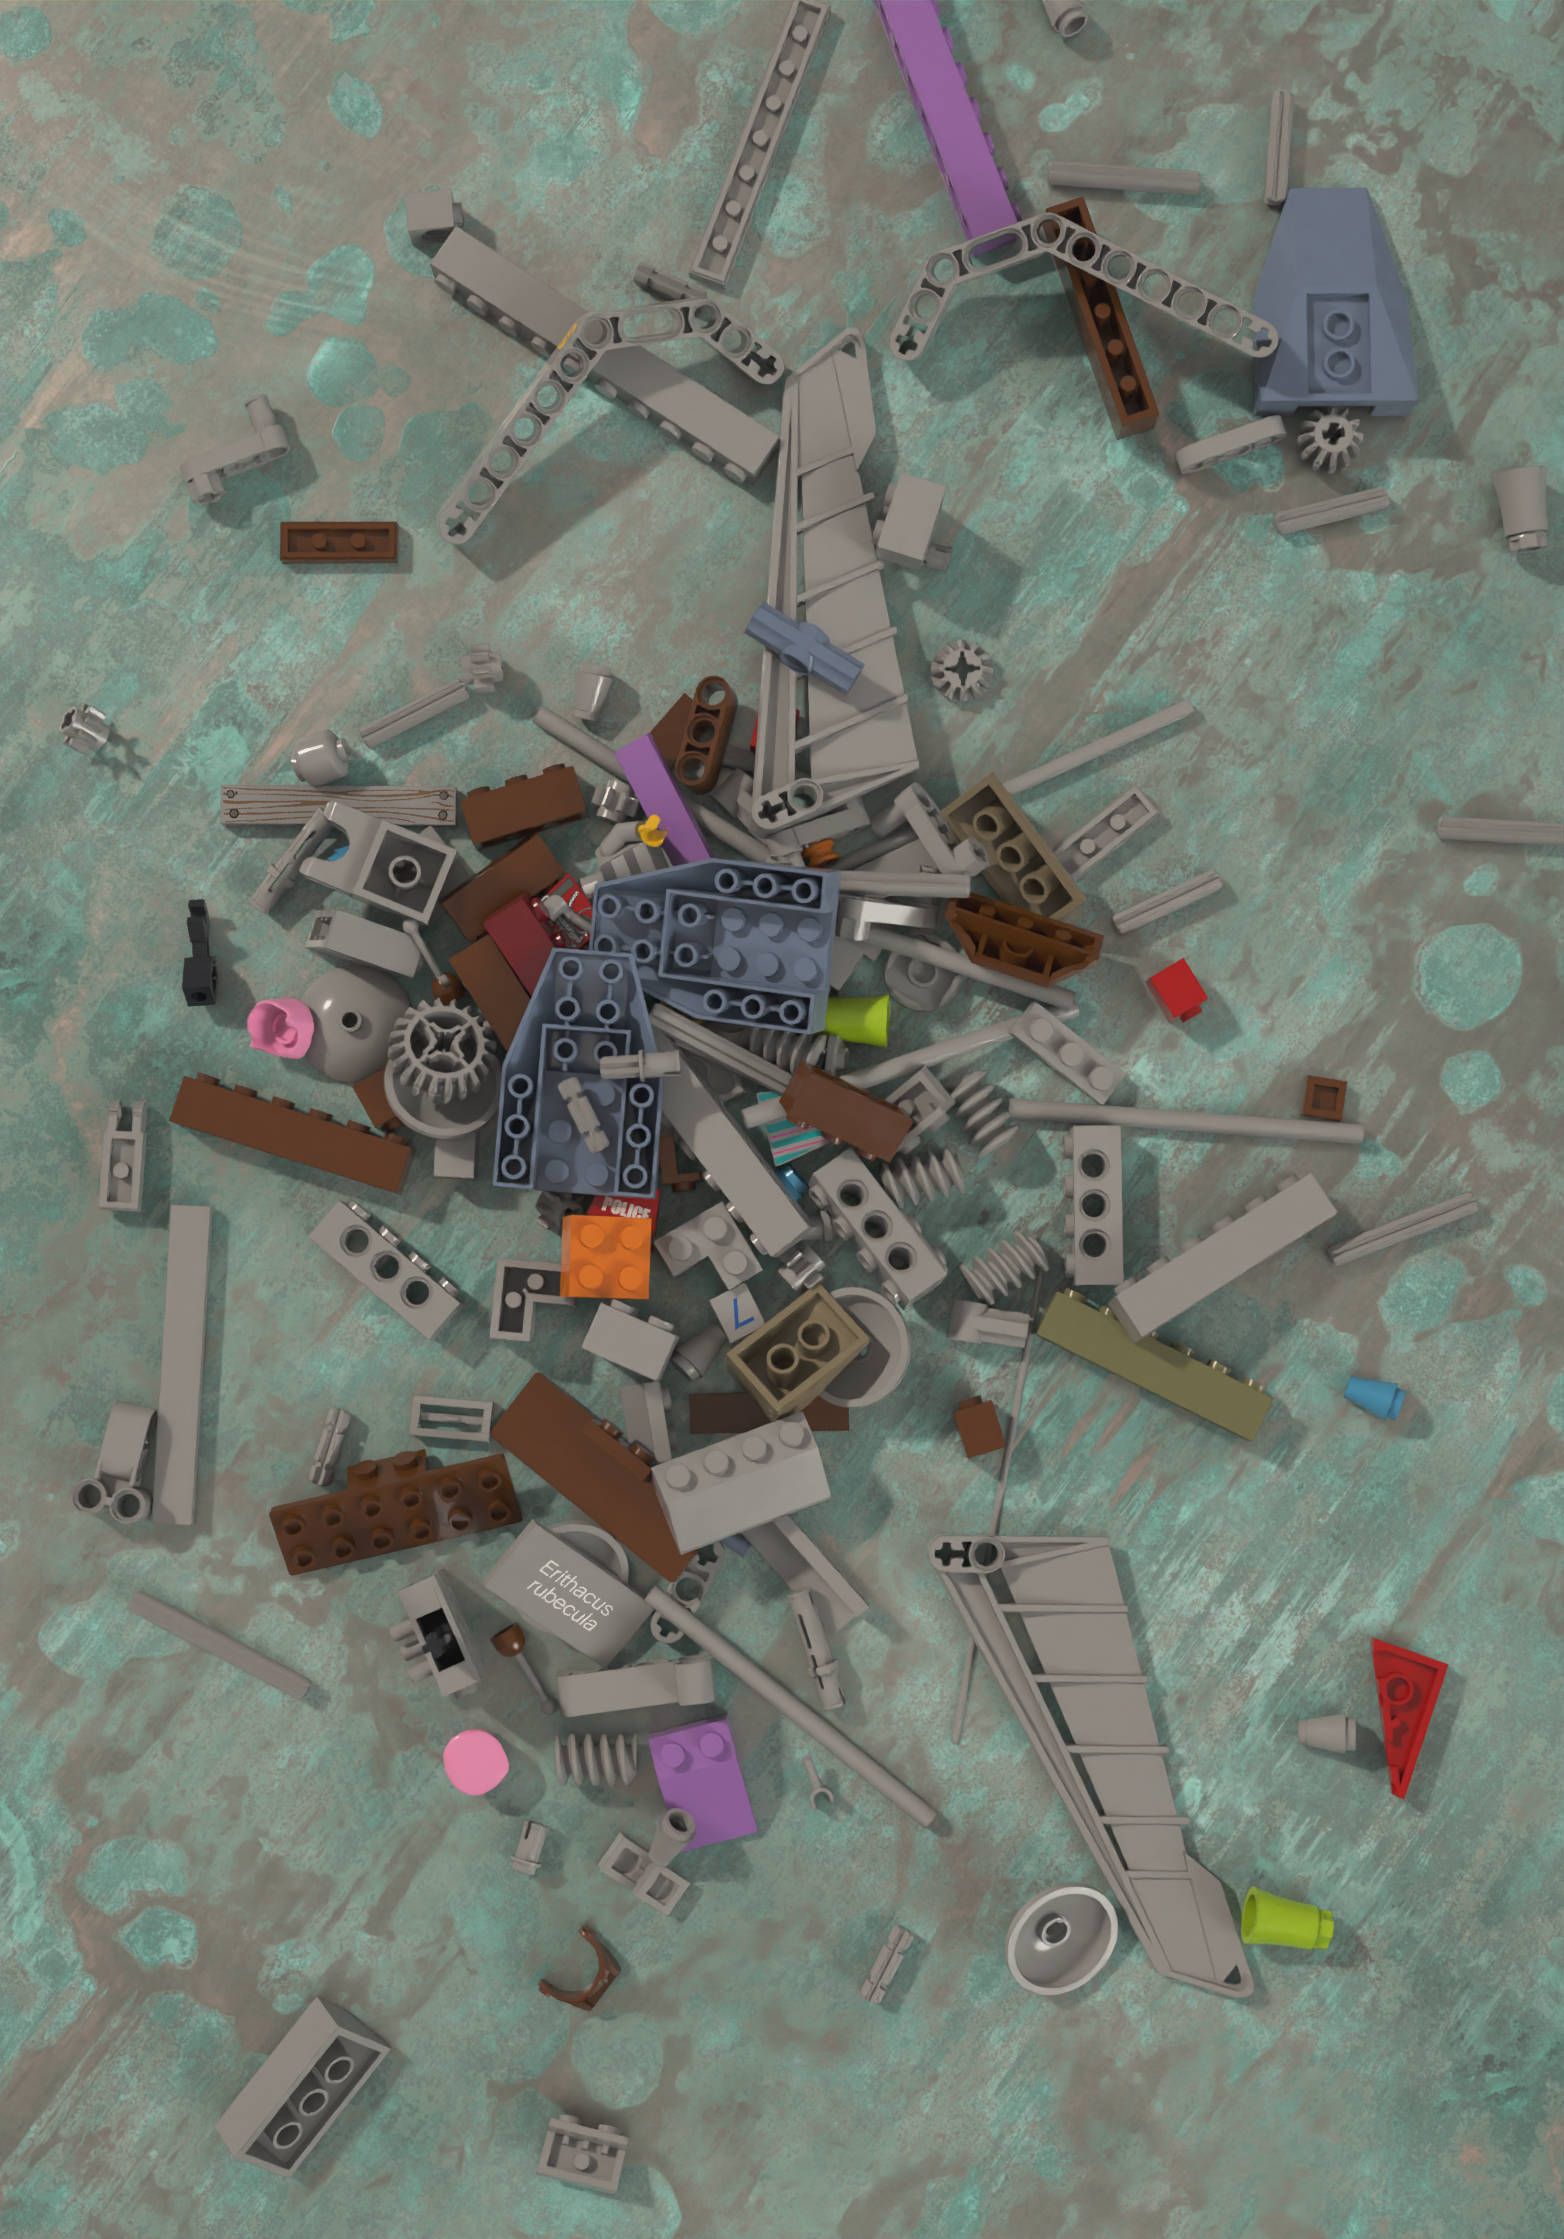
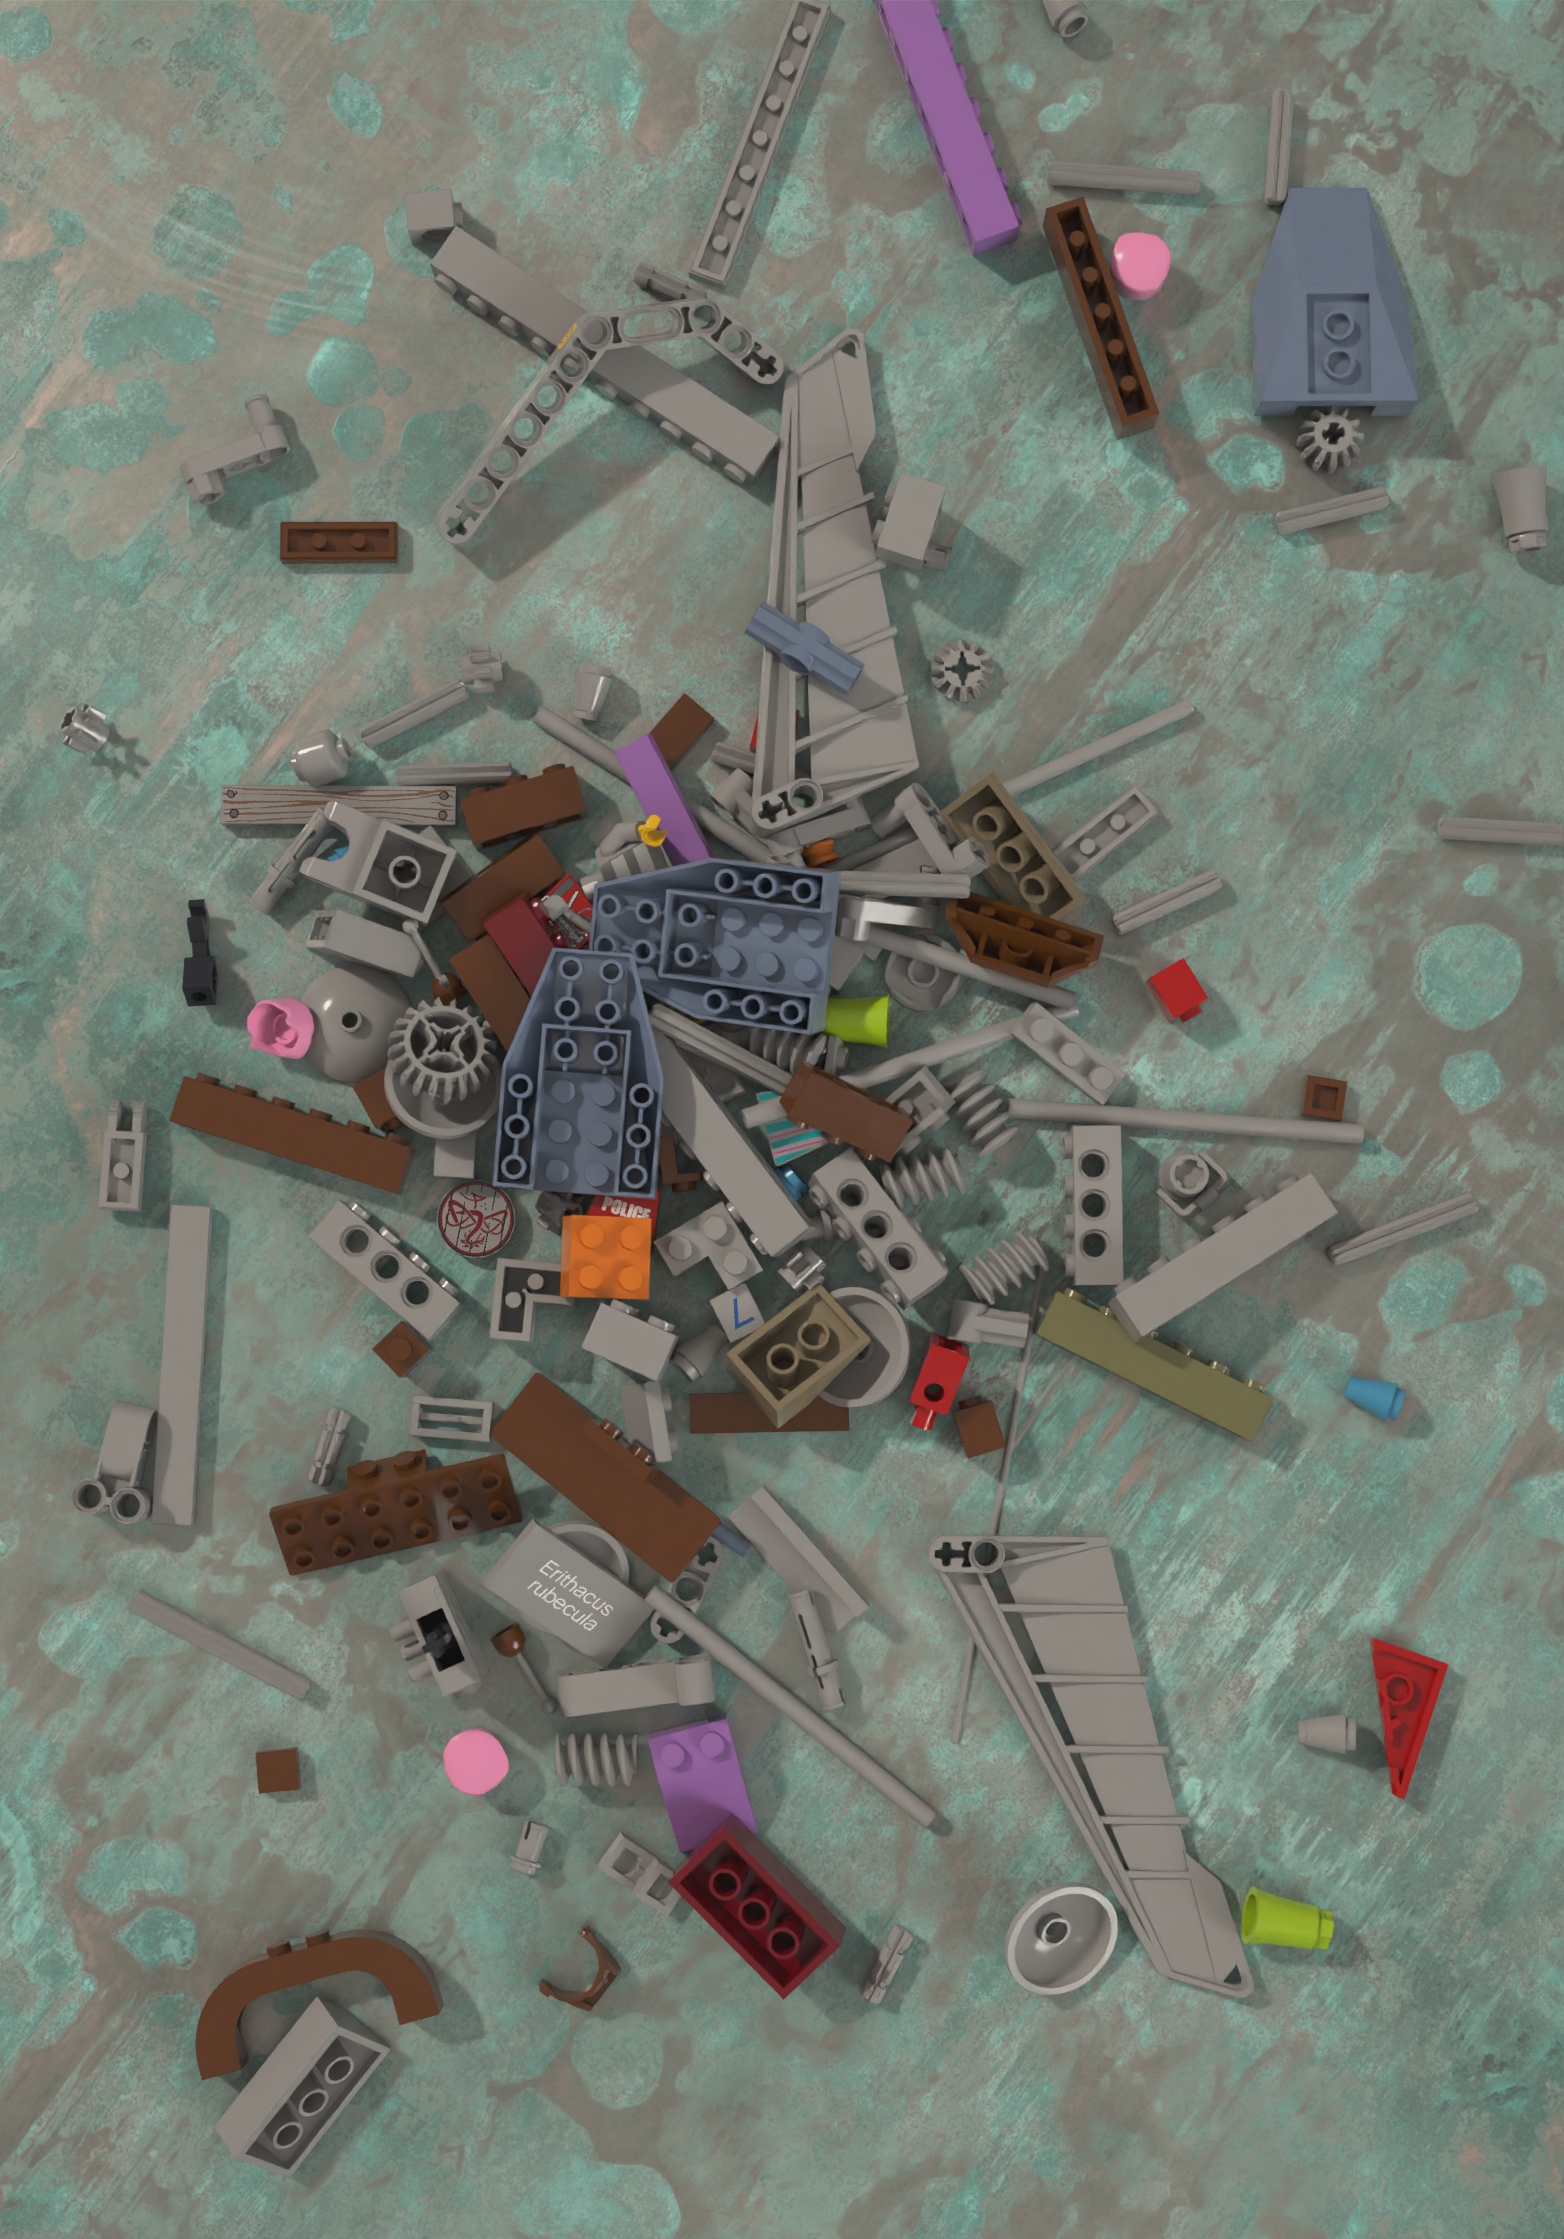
light grey bracket [536,2114,629,2195] -> none
light grey axle [558,1077,610,1154] -> none
light grey gear [591,779,641,825] -> none
light grey axle [600,1049,682,1082] -> none
light grey cone [648,1808,696,1866] -> none
light grey slope [651,1411,831,1555] -> none
reddish brown beam [675,676,738,795] -> none
light grey hand [802,1756,834,1810] -> none
light grey beam [889,212,1278,361] -> none
light grey beam [1175,415,1288,474] -> none
none -> reddish brown arch [195,1929,444,2080]
none -> reddish brown tile [255,1747,301,1794]
none -> reddish brown brick [372,1321,434,1378]
none -> light grey axle [396,761,513,786]
none -> tile [437,1180,516,1258]
none -> dark red brick [668,1813,847,2000]
none -> red torso [909,1332,970,1431]
none -> bright pink hair [1110,232,1171,301]
none -> light grey piece [1155,1151,1230,1221]

